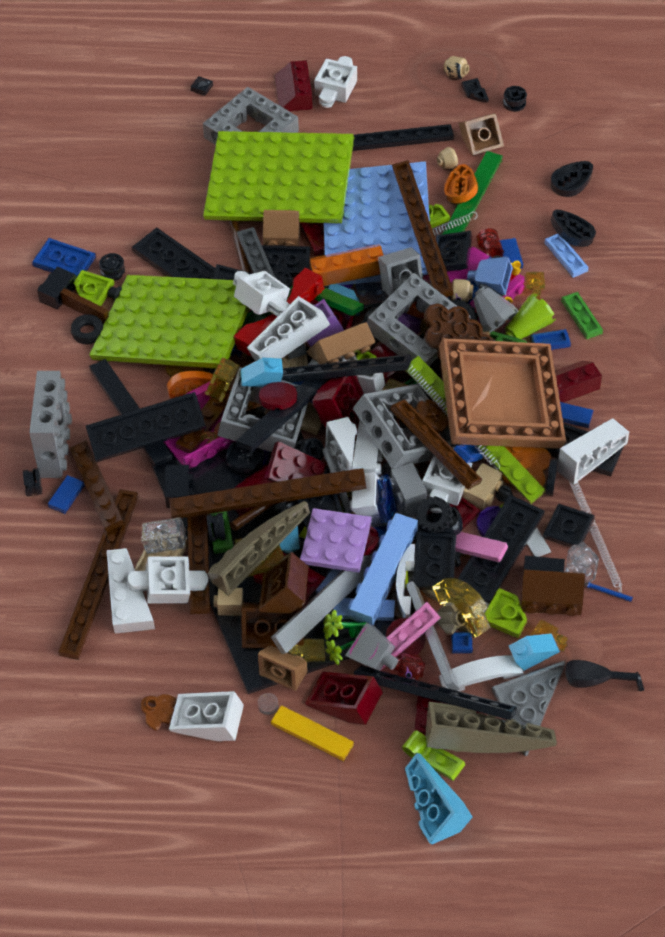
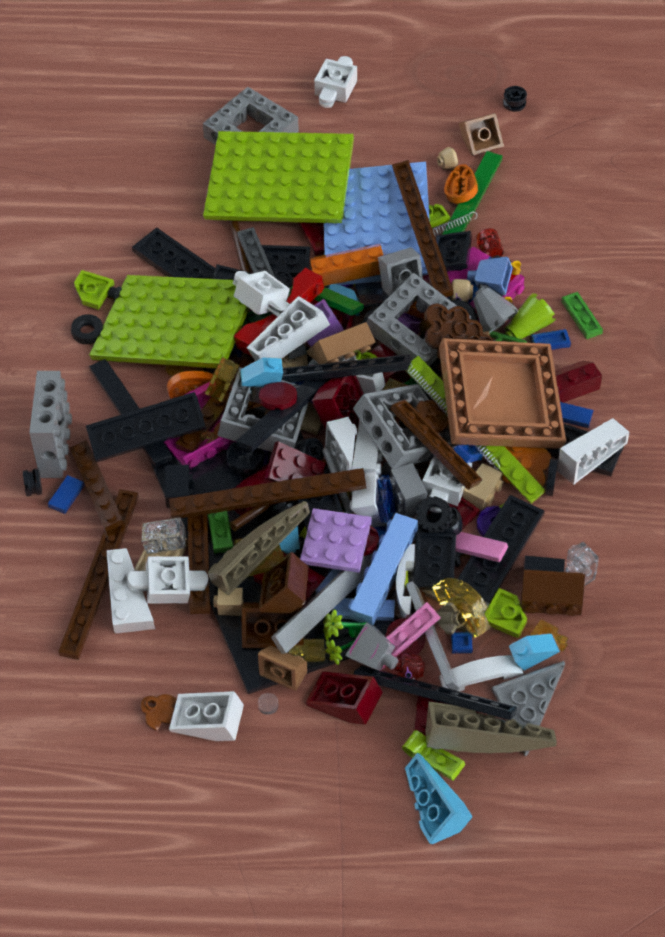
blue tile [32,238,96,278] -> none
black brick [37,266,76,310] -> none
reddish brown tile [60,288,109,325] -> none
black wheel [99,253,125,281] -> none
black tile [191,76,213,96] -> none
black wheel [206,513,226,542] -> none
medium nougat slope [263,210,300,246] -> none
yellow tile [271,705,354,762] -> none
dark red slope [275,60,313,111] -> none
black tile [352,124,454,151] -> none
tan head [444,56,469,79] -> none
black slope [461,78,489,102] -> none
black piece [496,485,513,502] -> none
blue tile [498,238,523,269] -> none
clear yellow plate [525,272,545,301] -> none
white sticker [527,528,551,557] -> none
black tile [543,503,595,550] -> none
light blue tile [544,234,588,278] -> none
black piece [550,161,593,197] -> none
black piece [551,209,596,247] -> none
black piece [565,660,644,692] -> none
white piece [569,482,622,593] -> none
blue piece [587,581,633,602] -> none

